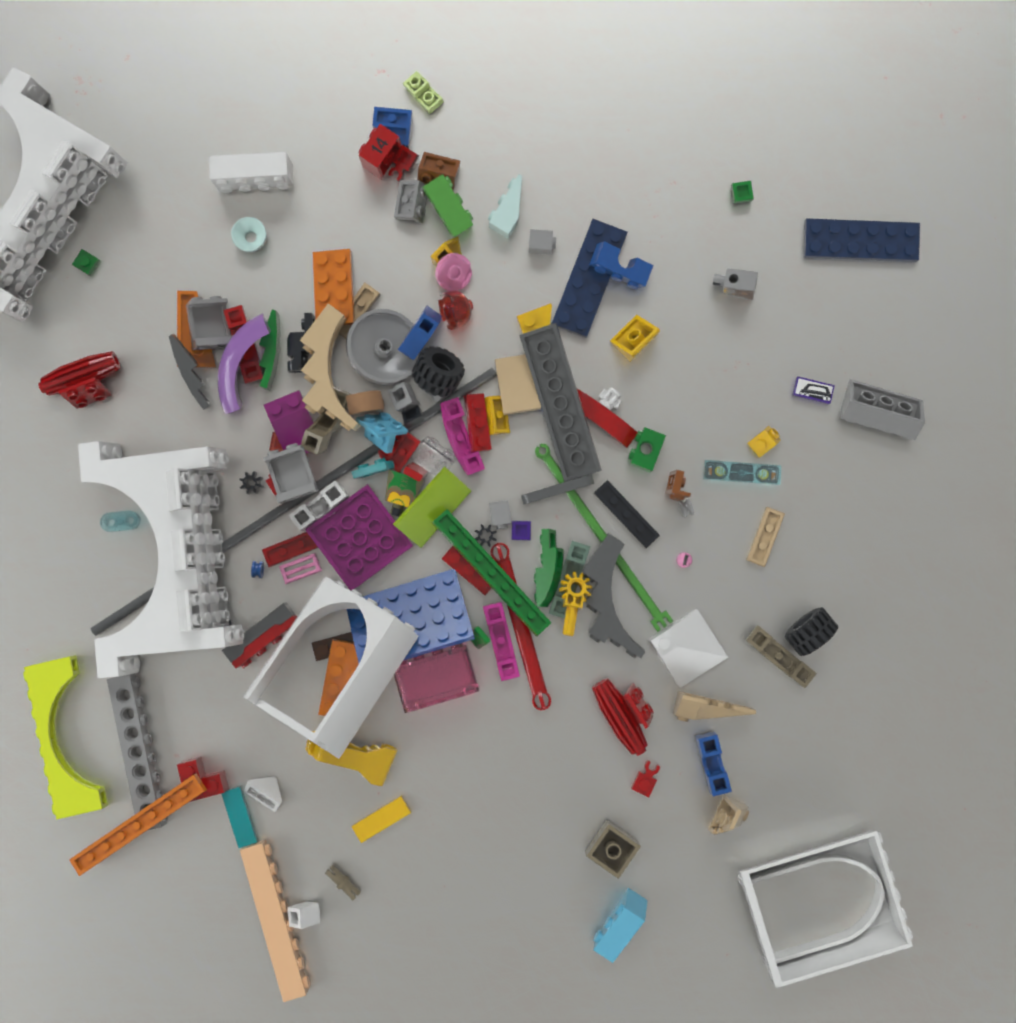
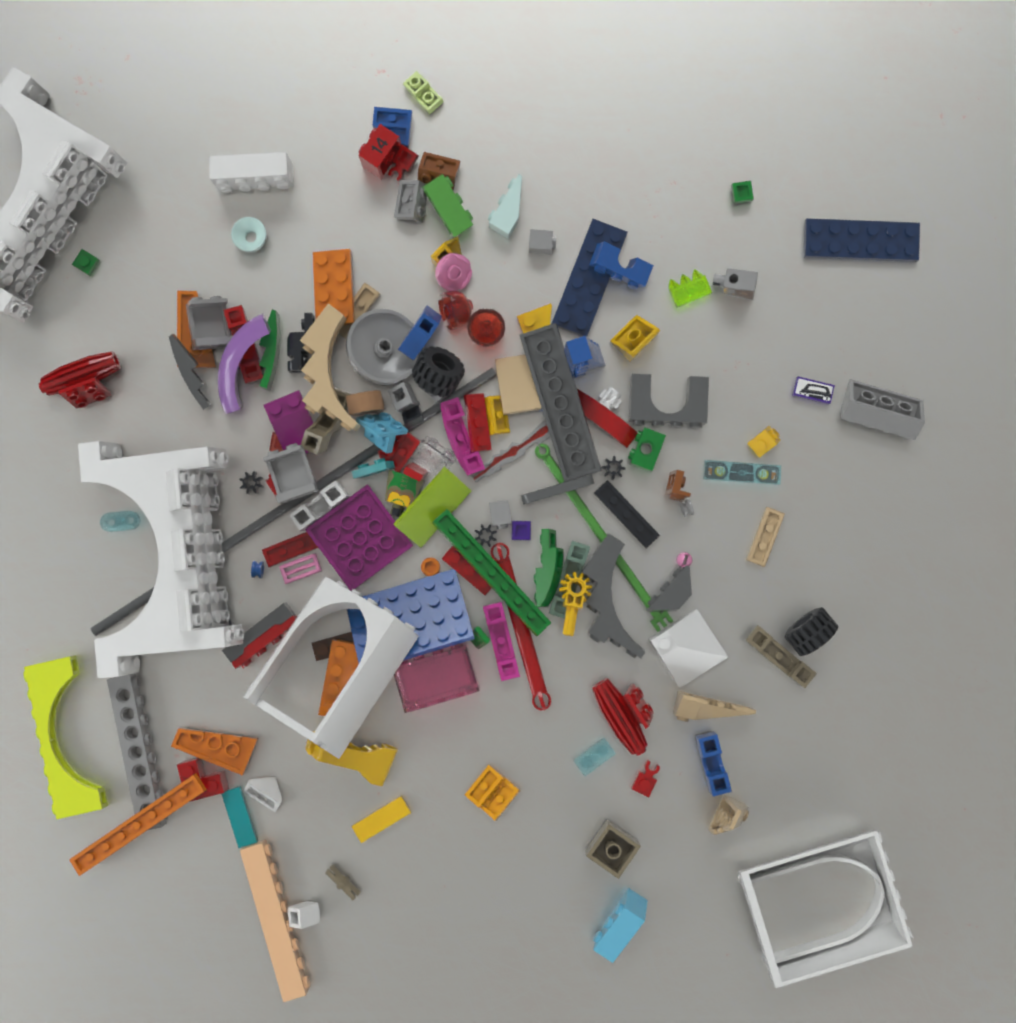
none -> orange wing [171,728,259,775]
none -> orange tile [421,558,440,576]
none -> light orange slope [465,765,521,821]
none -> clear red cylinder [467,309,505,348]
none -> light grey sword [472,421,551,482]
none -> blue wedge [564,336,606,378]
none -> clear light blue plate [573,737,616,776]
none -> black gear [601,456,626,480]
none -> dark grey arch [628,374,709,428]
none -> dark grey slope [646,565,692,612]
none -> clear neon green plate [668,269,712,308]

